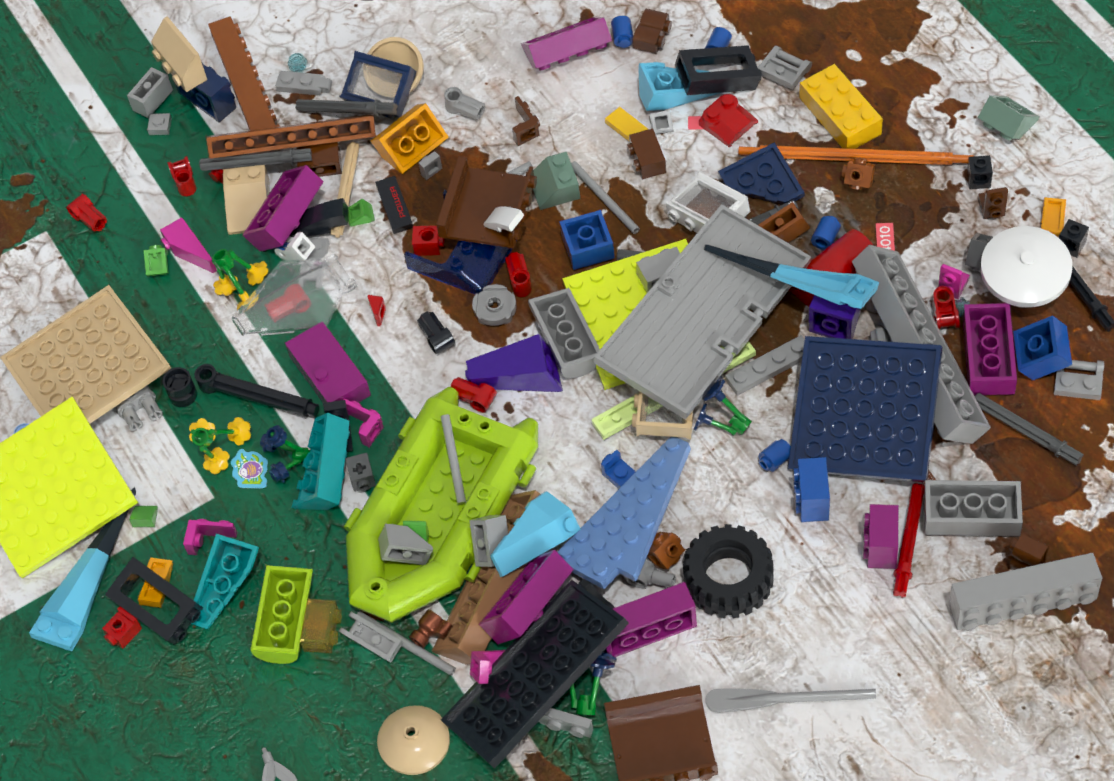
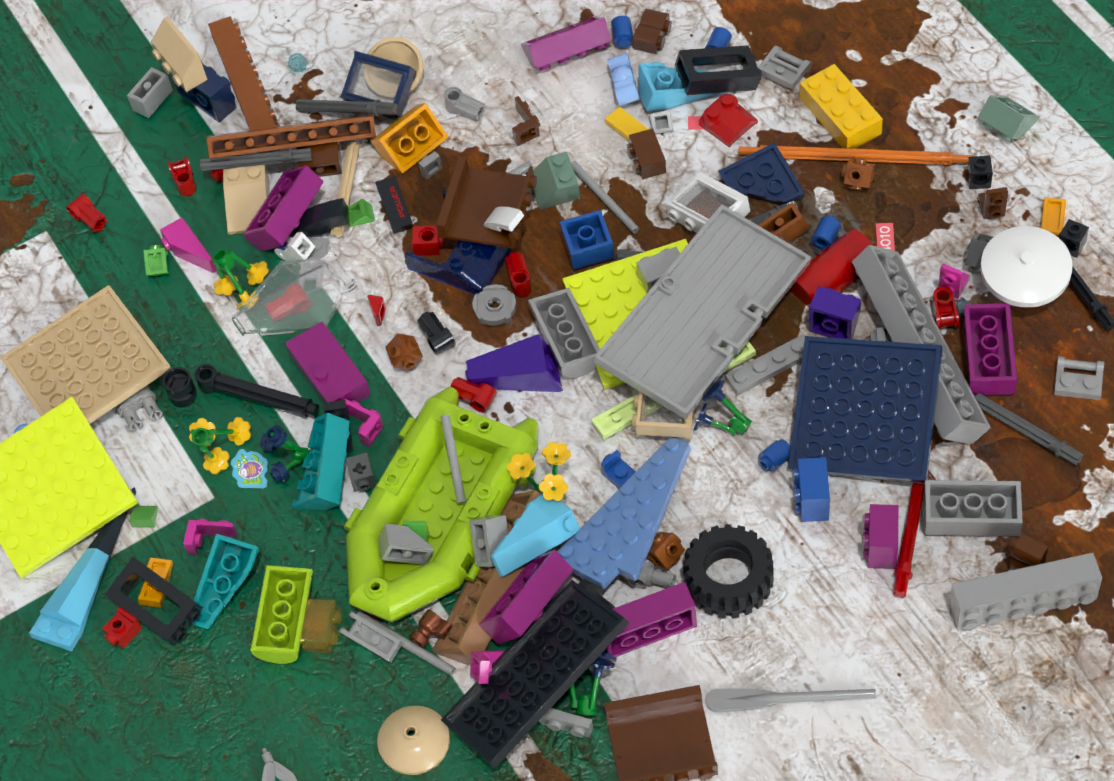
light grey plate [147,113,172,135] -> none
light grey hinge [275,71,332,95] -> none
medium azure plate [704,245,879,309] -> none
blue brick [1013,315,1072,380] -> none
none -> dark orange brick [385,333,423,370]
none -> yellow plant [507,442,571,501]
none -> light blue piece [607,53,640,106]

